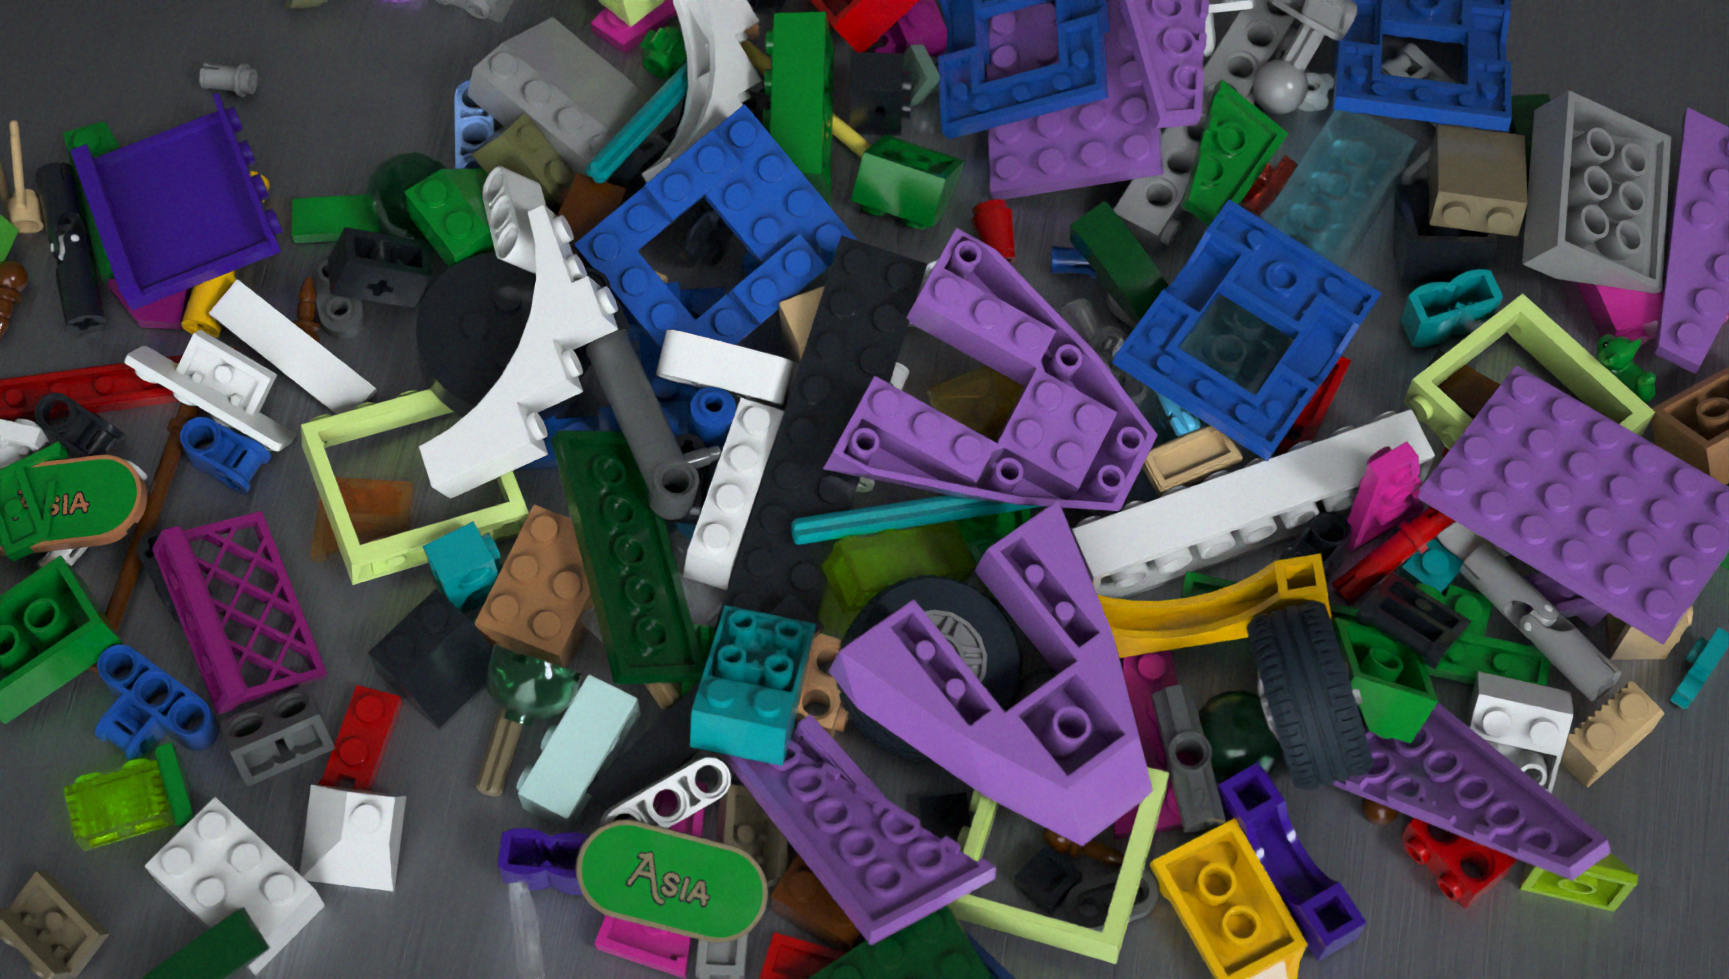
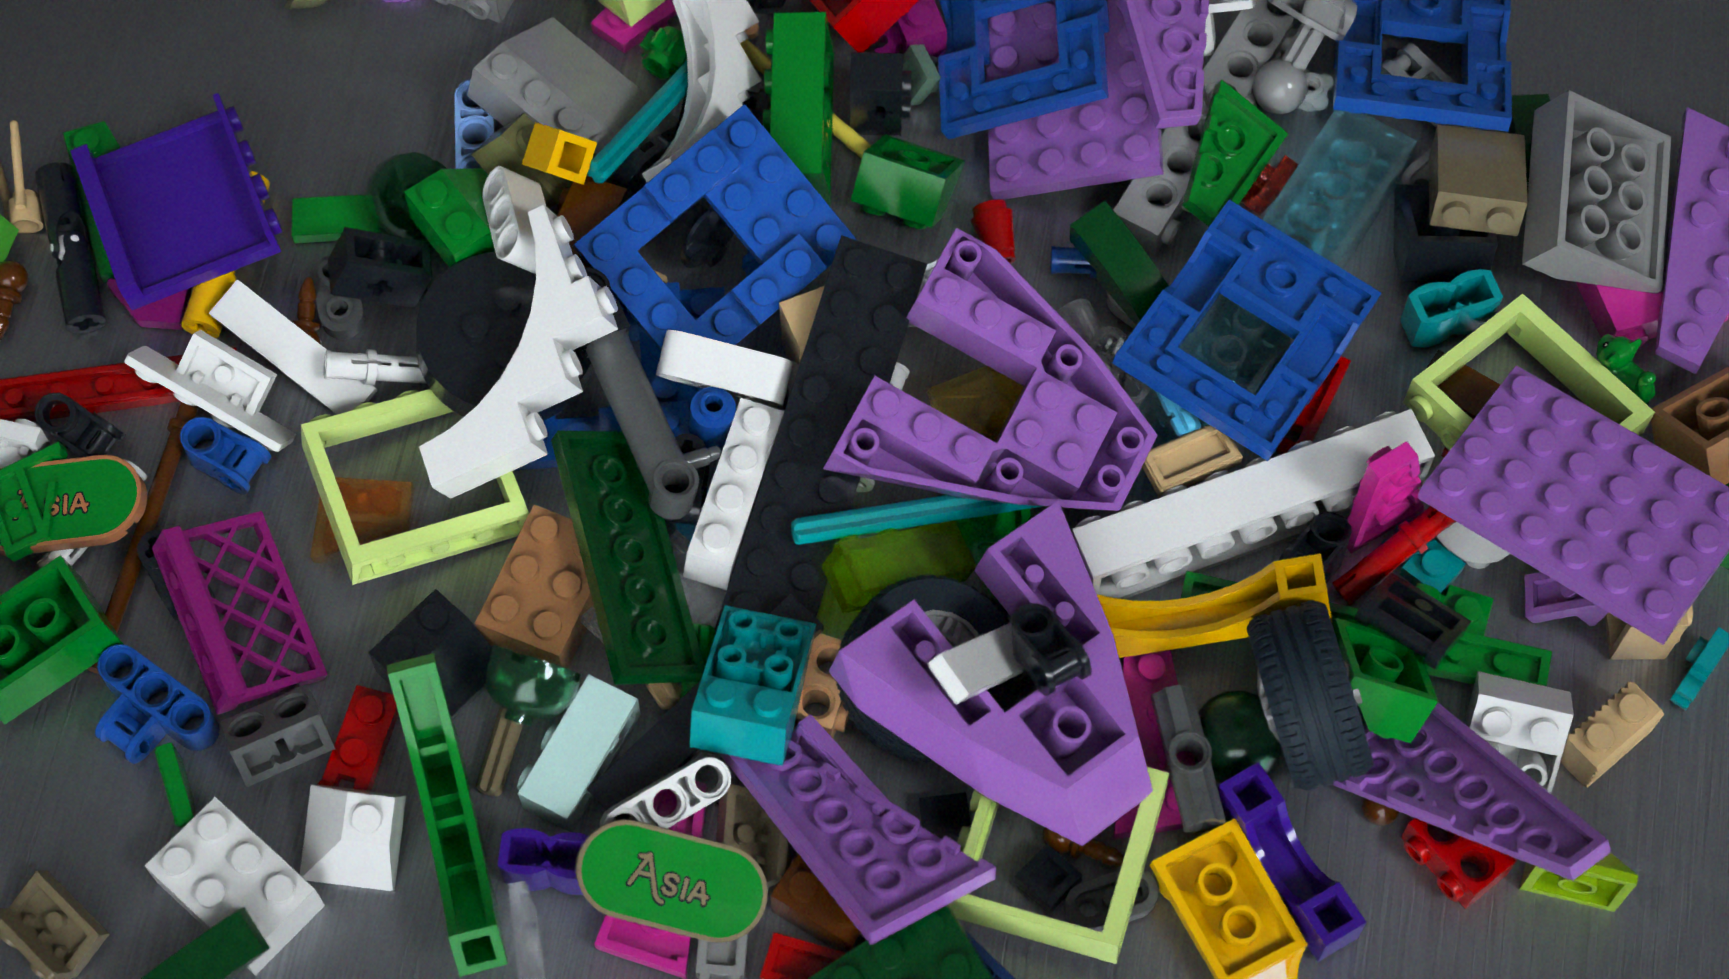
clear neon green brick [63,759,175,852] -> none
light grey pin [199,61,258,97] -> none
teal brick [423,521,503,614] -> none
light grey piece [1460,543,1621,701] -> none
none -> white pin [324,349,427,385]
none -> green arch [387,653,508,977]
none -> yellow brick [522,122,597,185]
none -> white tile [928,623,1025,704]
none -> black piece [1011,603,1092,696]

